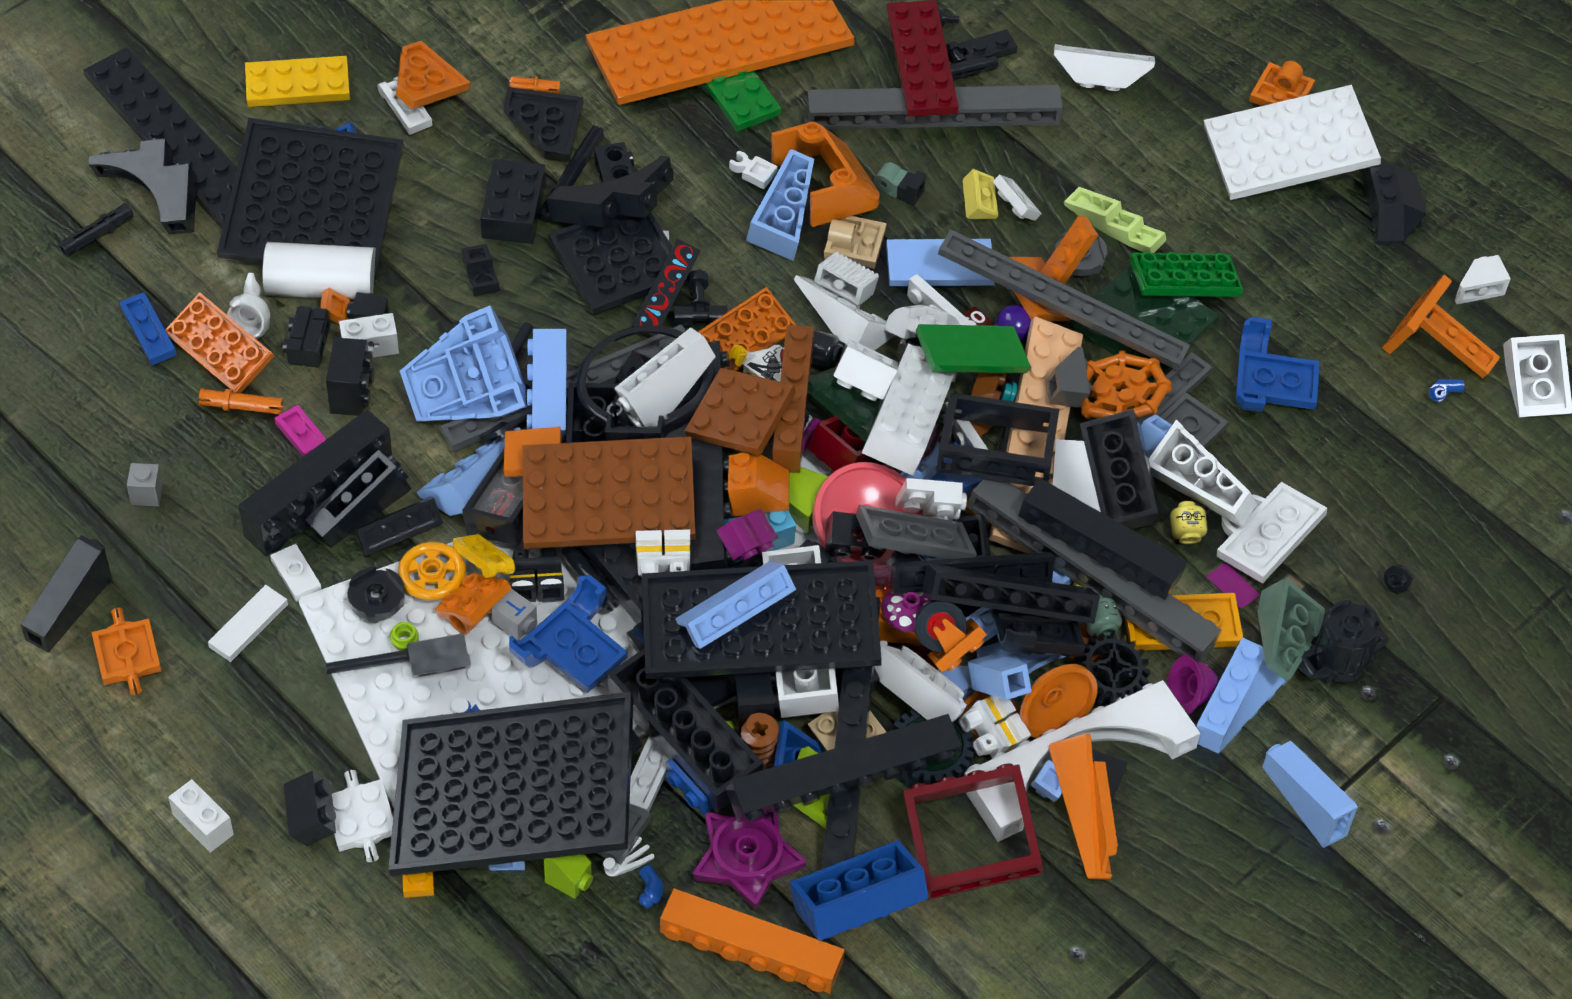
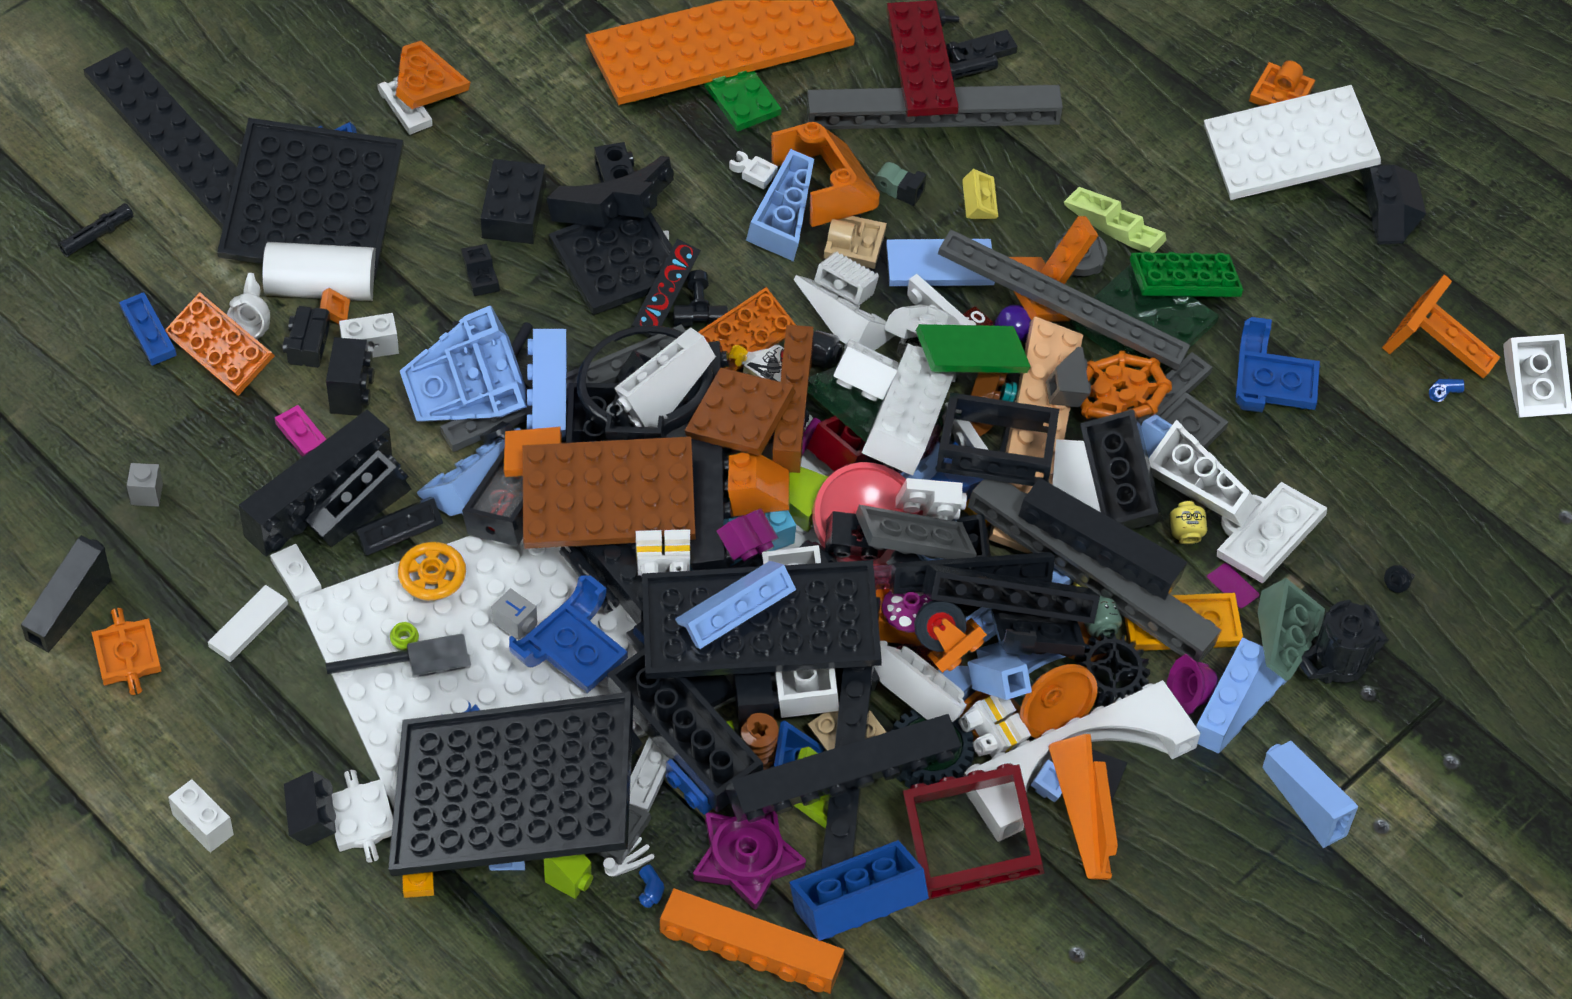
arch [88,138,197,234] -> none
orange pin [199,388,284,415] -> none
yellow plate [245,56,350,107] -> none
black brick [347,292,389,319] -> none
black plate [347,567,405,624] -> none
orange plate [435,573,512,635] -> none
yellow plate [453,534,515,578] -> none
black plate [503,87,584,161] -> none
orange axle [509,76,560,94] -> none
black hips [509,547,565,602] -> none
black axle [539,125,604,222] -> none
white plate [993,175,1042,221] -> none
white wedge [1054,44,1155,91] -> none
white slope [1454,255,1511,304] -> none

